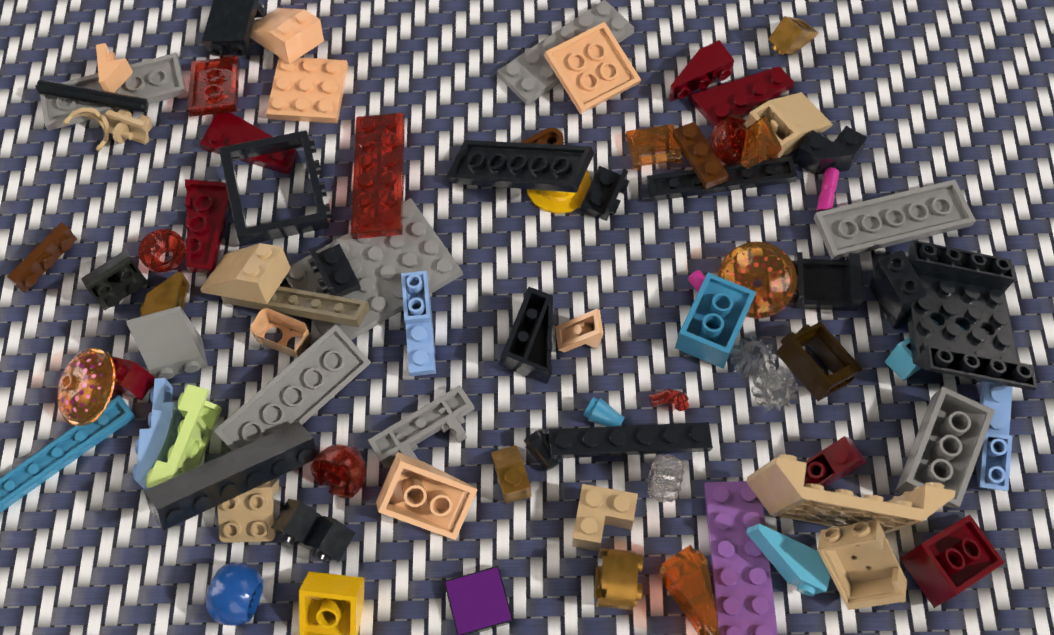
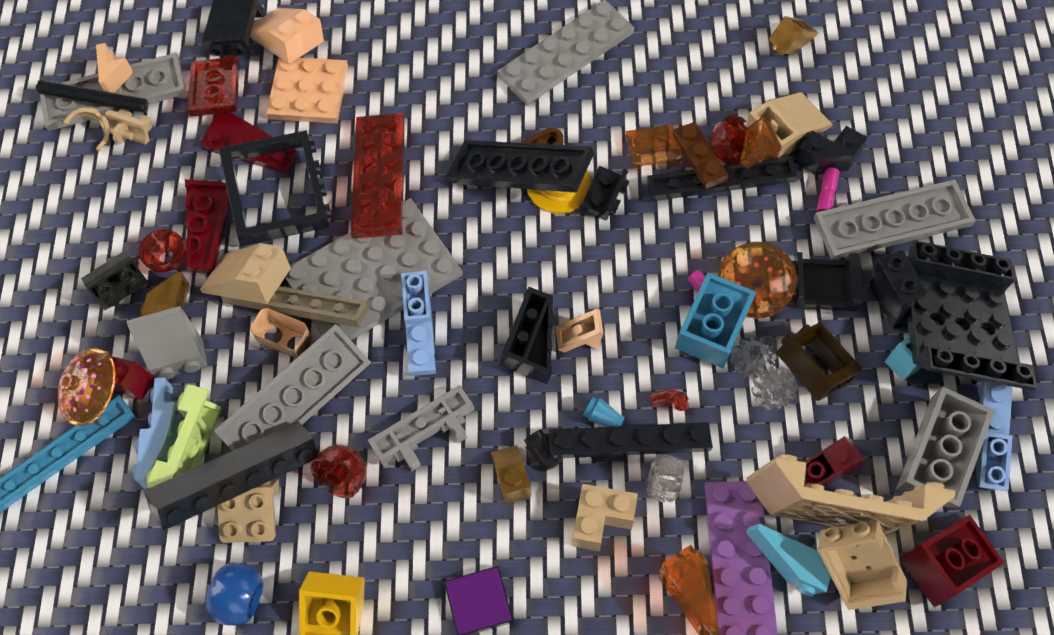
reddish brown plate [7,222,77,293] -> none
black brick [271,499,355,563] -> none
black bracket [308,244,361,297] -> none
light nougat slope [376,452,477,540] -> none
light nougat plate [544,22,641,114] -> none
pearl gold brick [595,548,643,610] -> none
dark red slope [669,40,734,102] -> none
dark red wing [689,66,794,132] -> none

